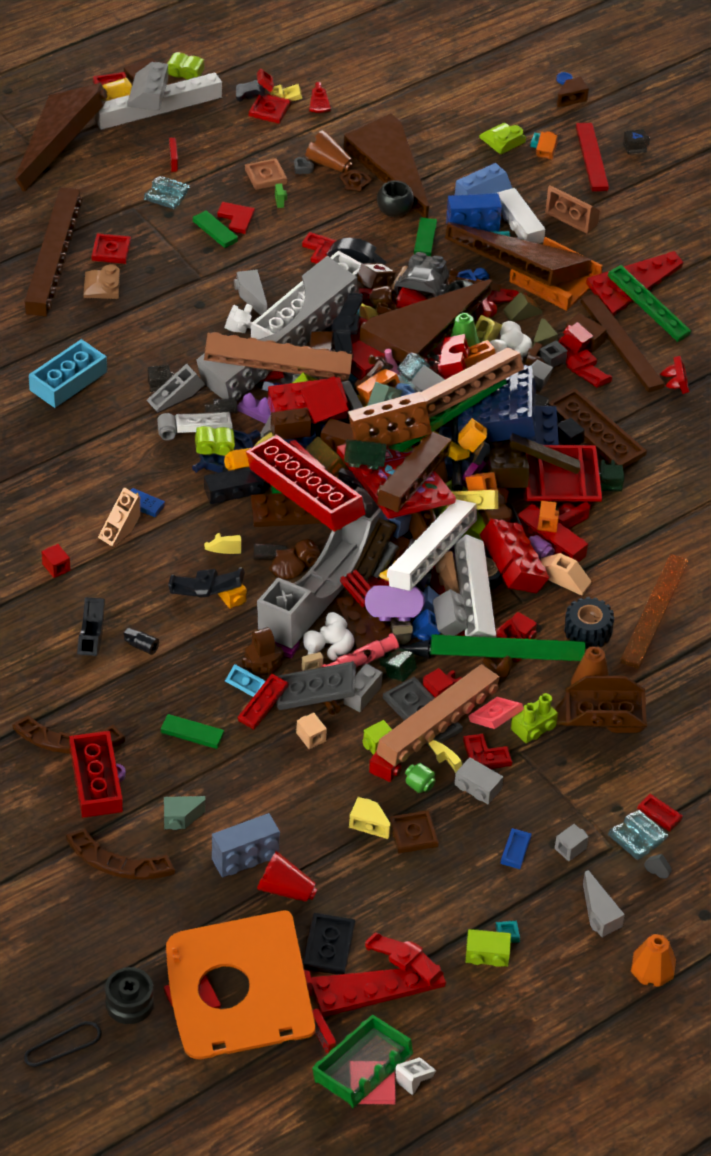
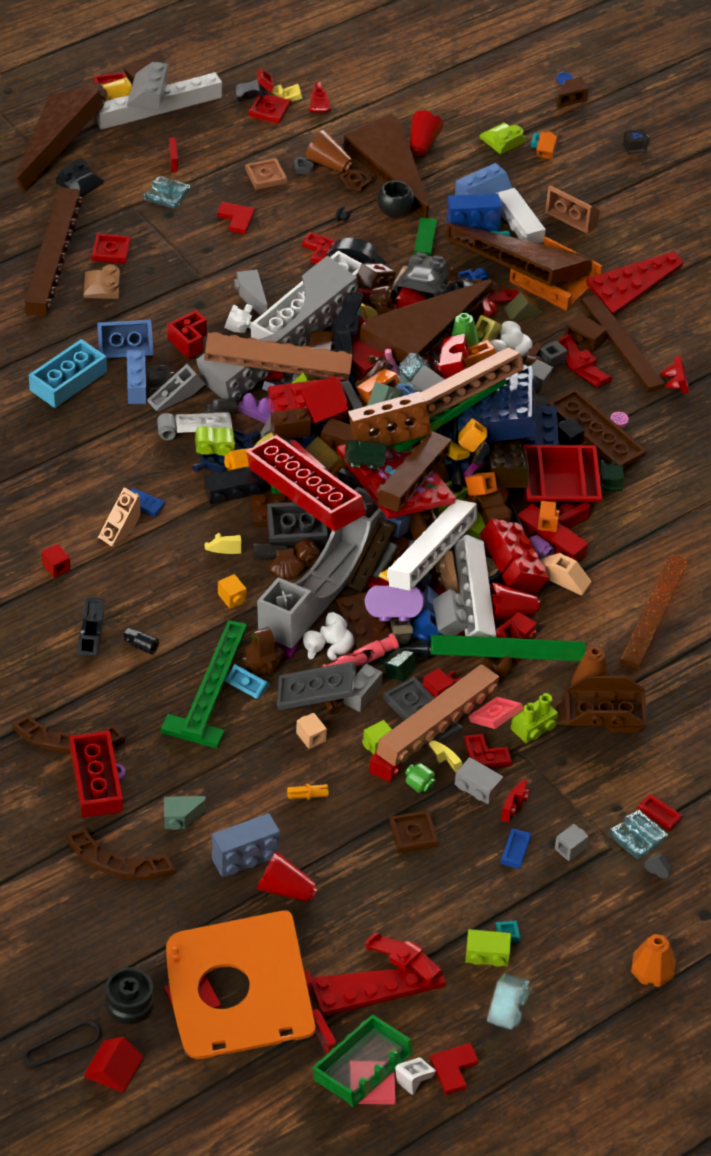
lime brick [167,53,204,80] -> none
black plate [168,567,245,598] -> none
green tile [193,210,238,248] -> none
red tile [237,674,289,730] -> none
bright green plate [275,184,287,208] -> none
tan plate [301,652,323,671] -> none
black tile [303,913,355,975] -> none
red tile [340,570,372,608] -> none
light yellow slope [349,797,390,839] -> none
light yellow tile [447,490,498,510] -> none
dark brown tile [510,433,581,474] -> none
olive slope [533,318,558,347] -> none
red brick [561,322,593,354] -> none
black wheel [564,597,614,649] -> none
red tile [576,123,609,191] -> none
light grey slope [583,870,625,937] -> none
green tile [607,265,691,342] -> none
none -> black slope [56,159,104,197]
none -> red slope [84,1036,144,1093]
none -> medium blue slope [97,320,154,358]
none -> medium blue brick [127,350,146,404]
none -> red brick [167,310,207,359]
none -> green plate [182,620,247,740]
none -> dark grey brick [266,502,328,547]
none -> light orange axle [287,784,328,800]
none -> black piece [336,206,350,221]
none -> red cone [410,110,444,157]
none -> red tile [429,1043,479,1095]
none -> clear light blue brick [487,973,531,1029]
none -> red cone [489,583,540,621]
none -> red slope [501,780,530,823]
none -> bright pink tile [610,412,629,429]

